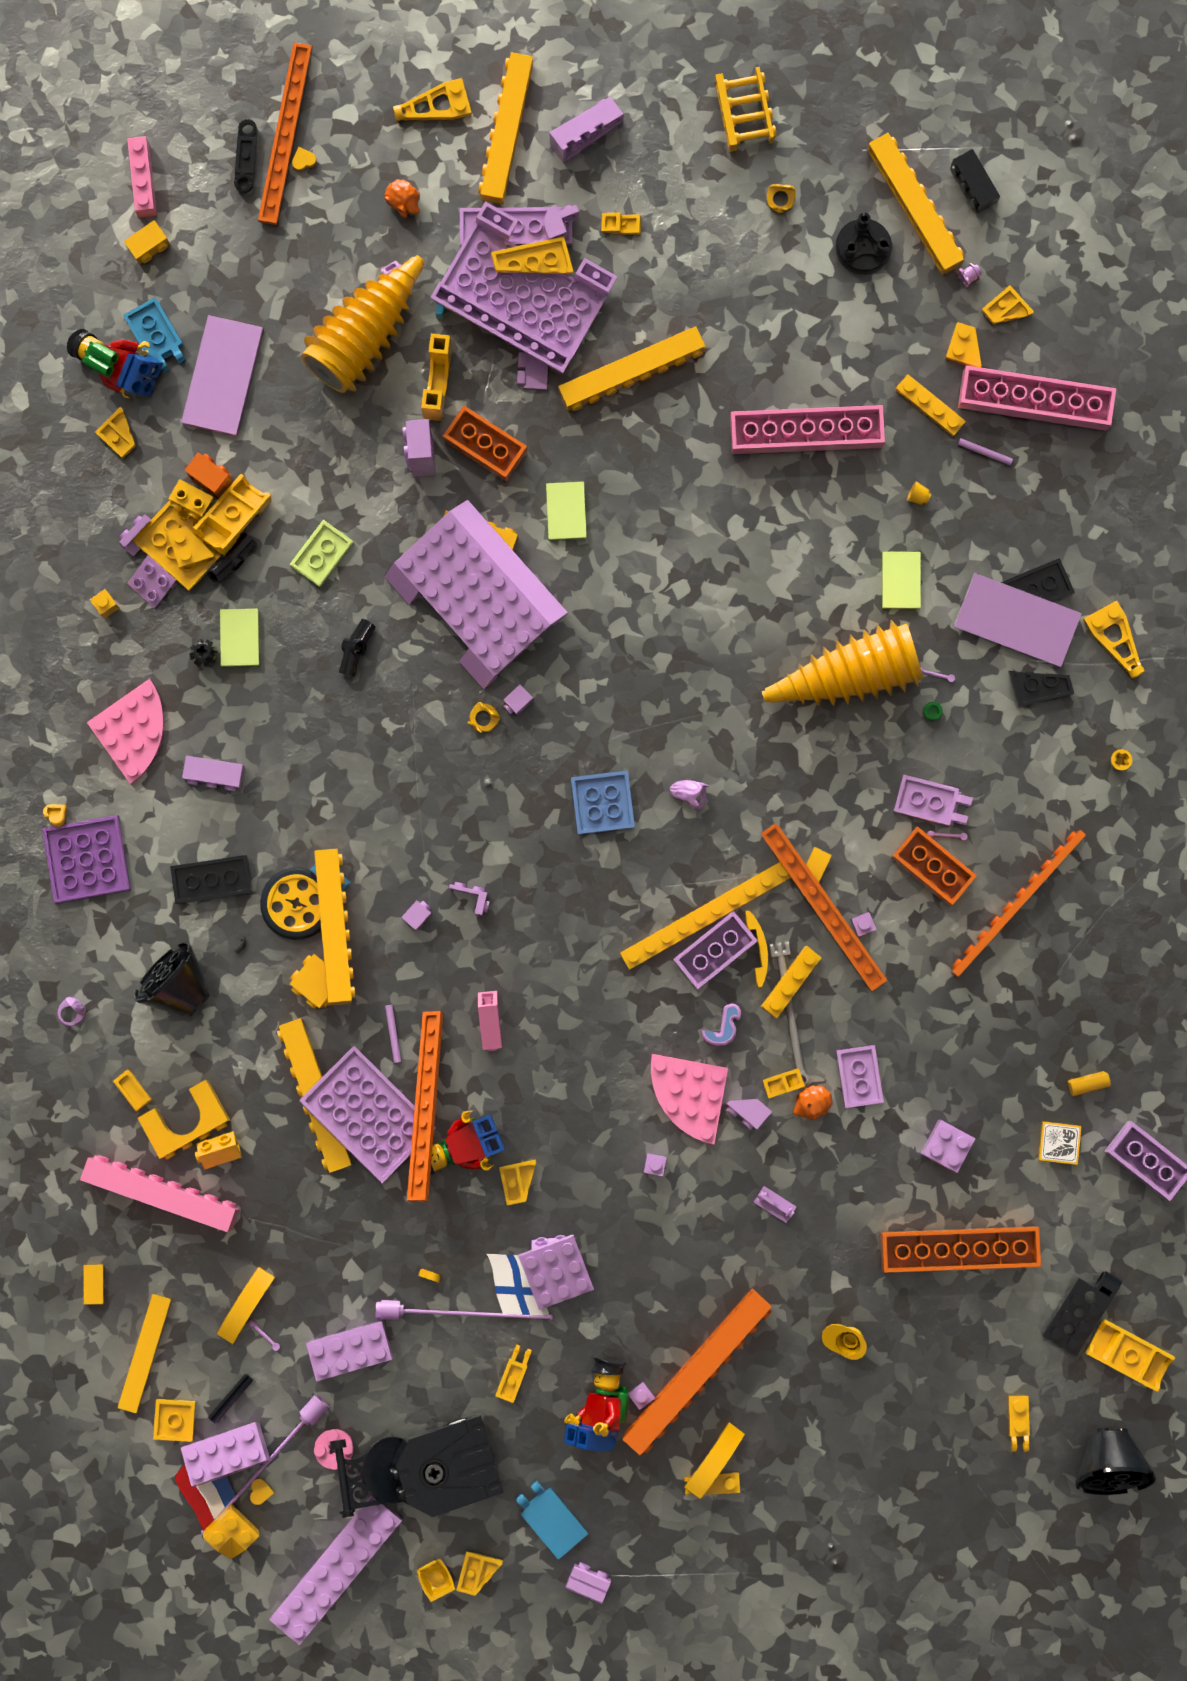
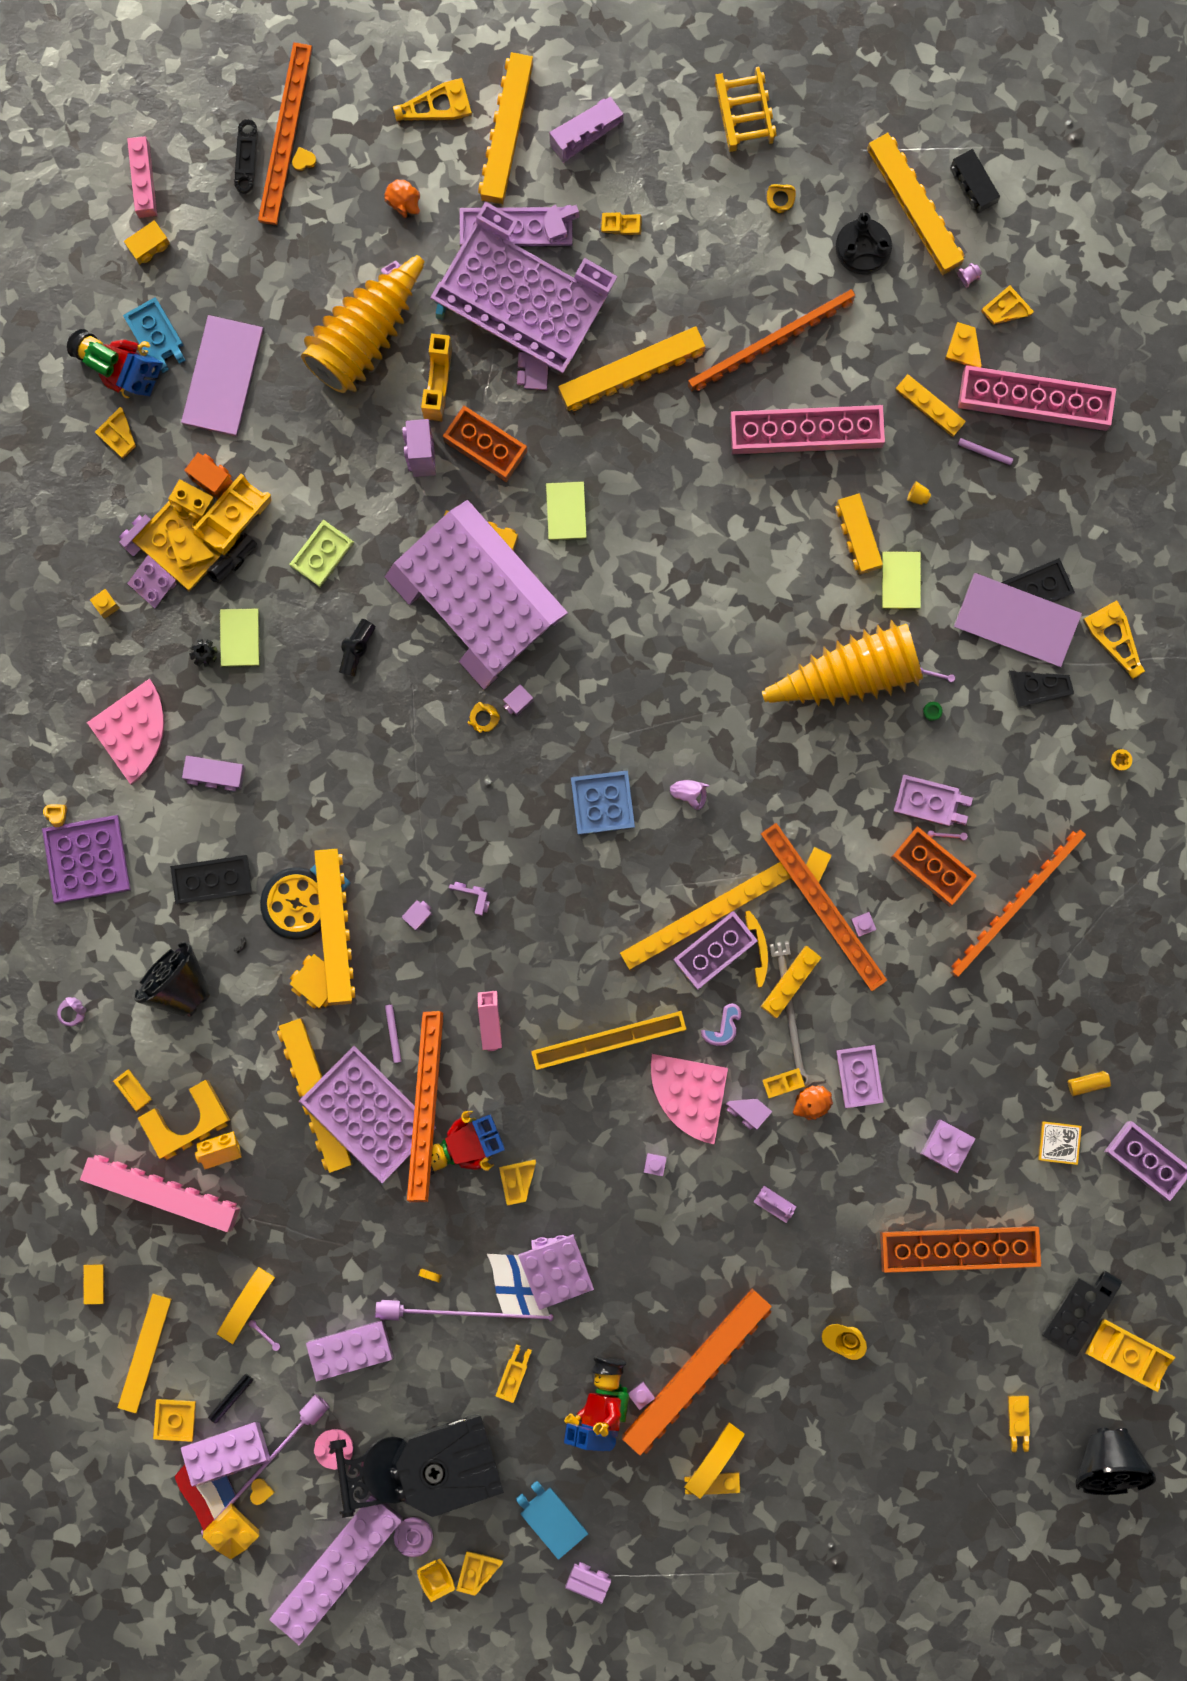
yellow wing [491,236,573,274] -> none
none -> lavender tile [394,1516,433,1557]
none -> yellow brick [531,1011,686,1070]
none -> orange plate [688,289,855,392]
none -> yellow brick [835,493,883,575]

